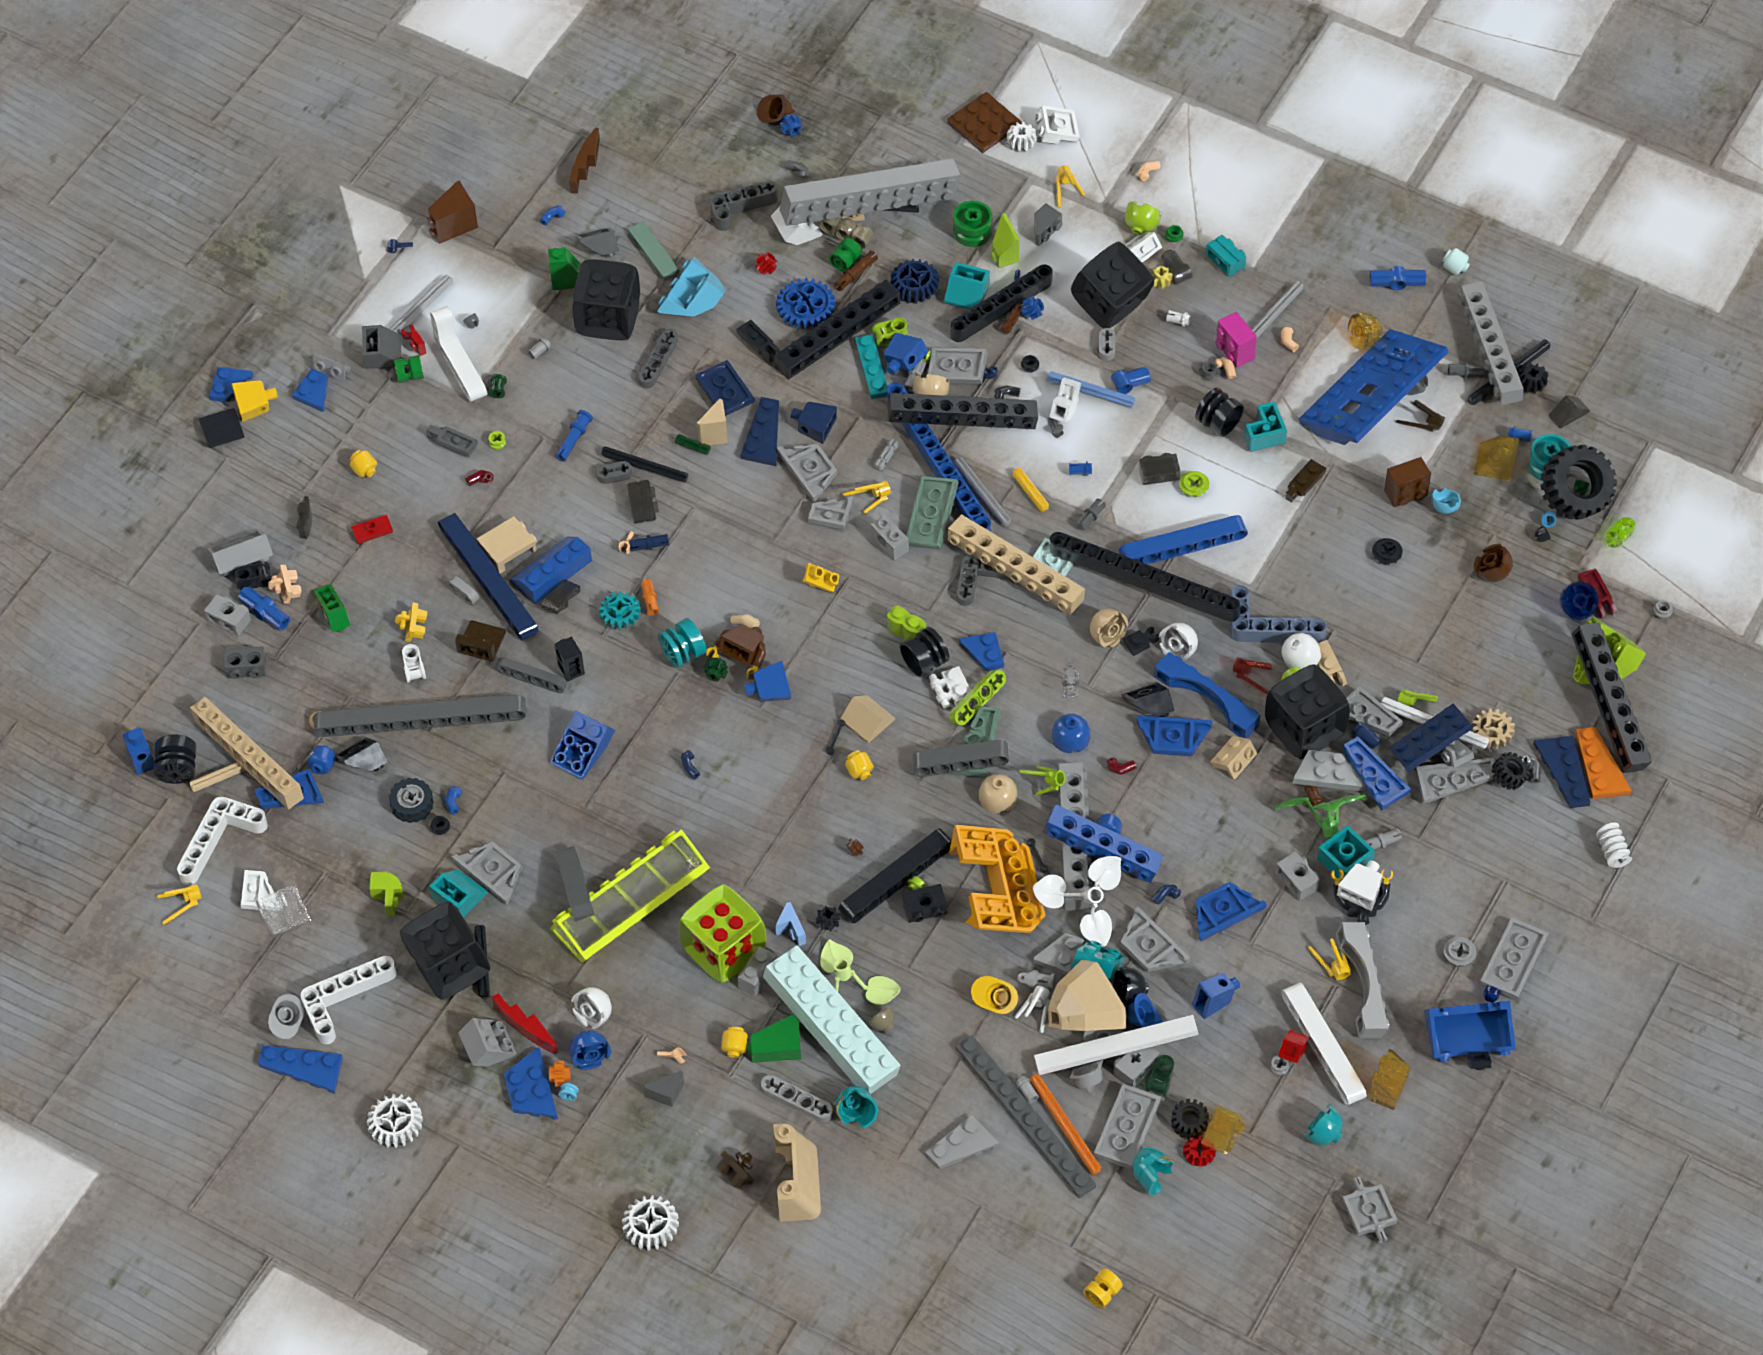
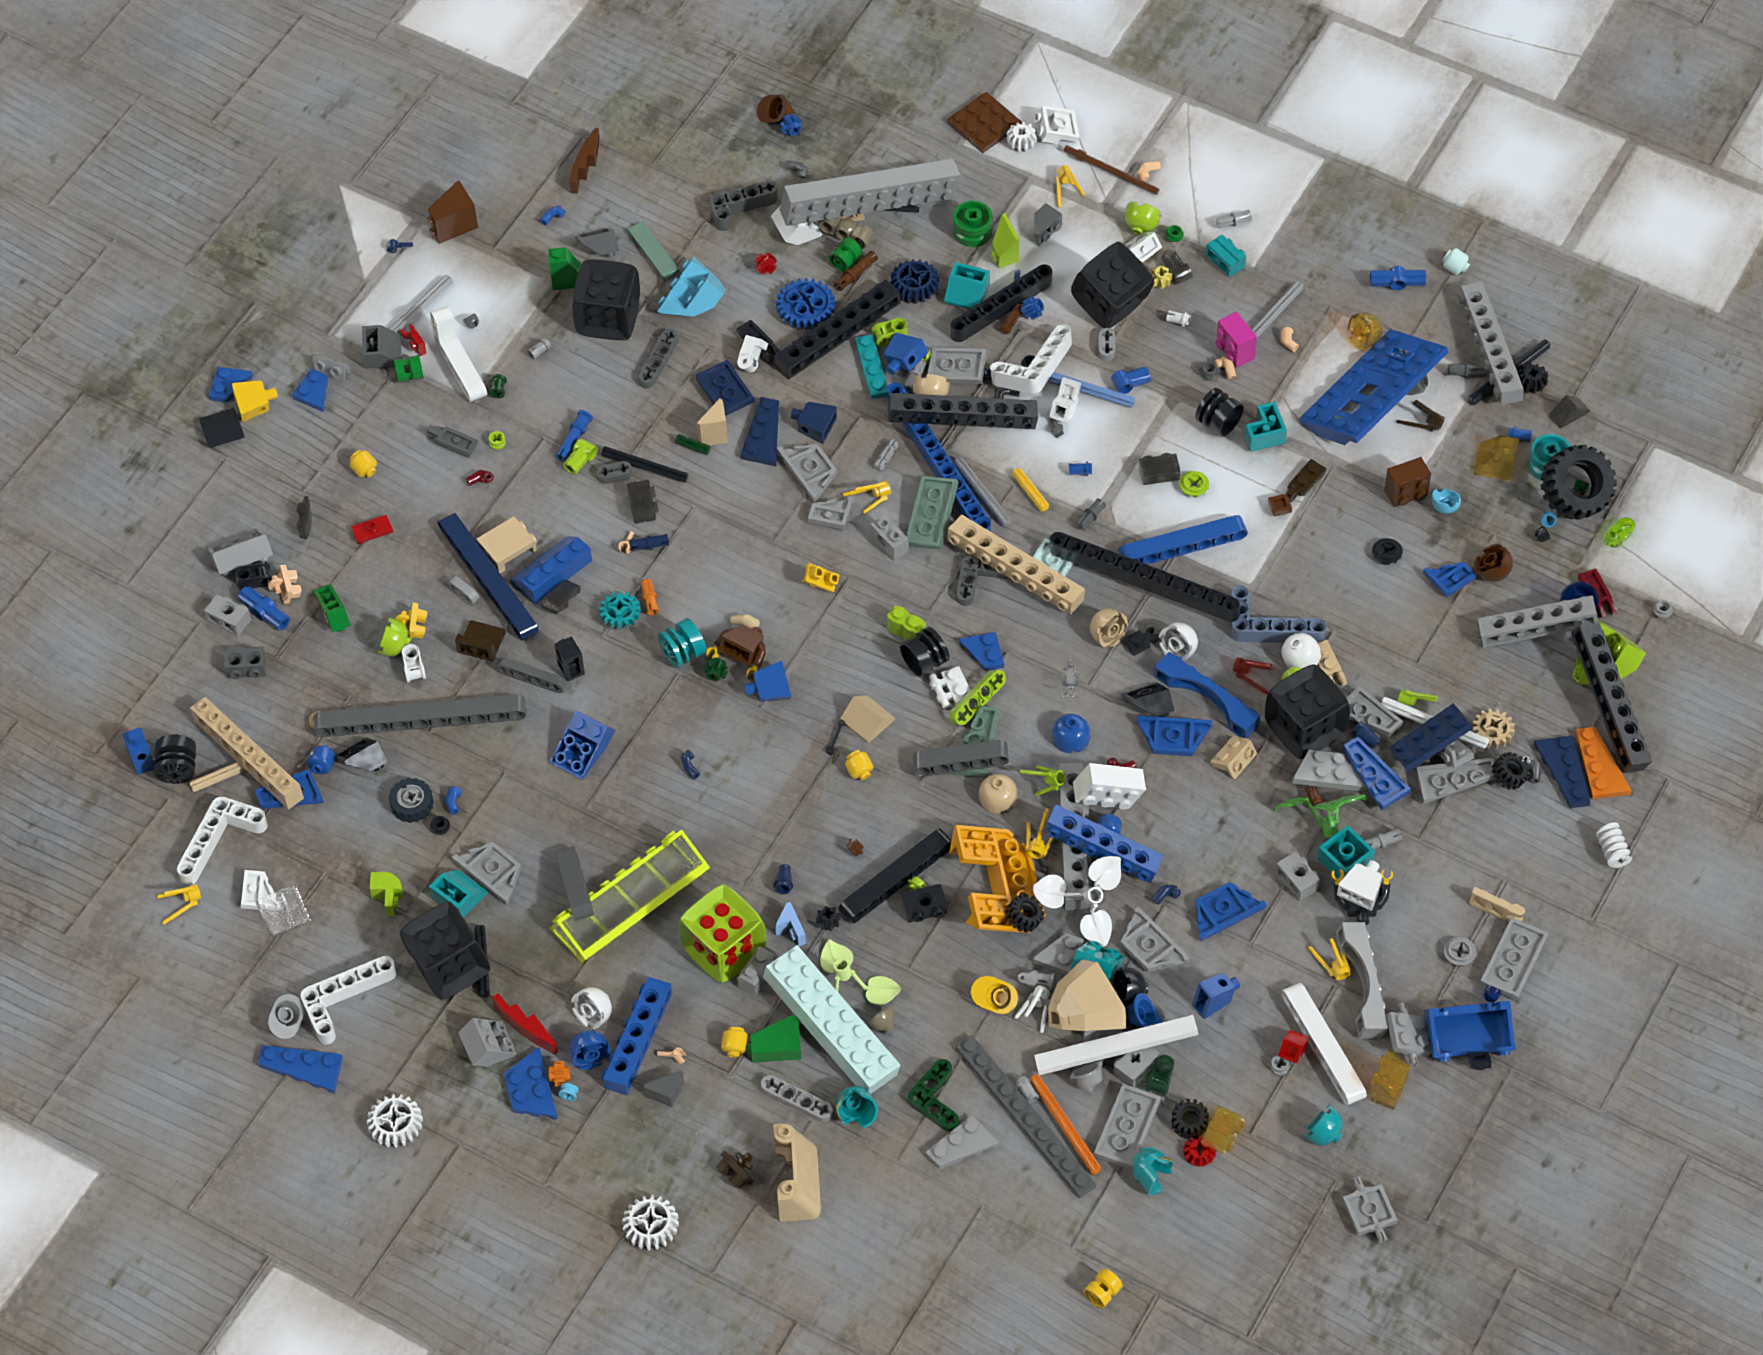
none -> lime cylinder [377,617,411,657]
none -> lime piece [563,439,598,475]
none -> blue brick [601,977,672,1095]
none -> white leg [737,335,768,373]
none -> dark blue cone [773,864,793,894]
none -> dark green beam [908,1059,959,1132]
none -> white beam [990,324,1072,394]
none -> black tyre [1005,894,1045,933]
none -> yellow plant [1025,808,1055,859]
none -> reddish brown bar [1064,145,1160,195]
none -> white brick [1073,763,1146,810]
none -> light grey axle [1216,209,1252,228]
none -> reddish brown plate [1268,494,1292,517]
none -> light grey plate [1386,1002,1432,1068]
none -> blue wing [1423,562,1477,598]
none -> tan hinge [1469,887,1526,922]
none -> light grey brick [1478,596,1598,648]

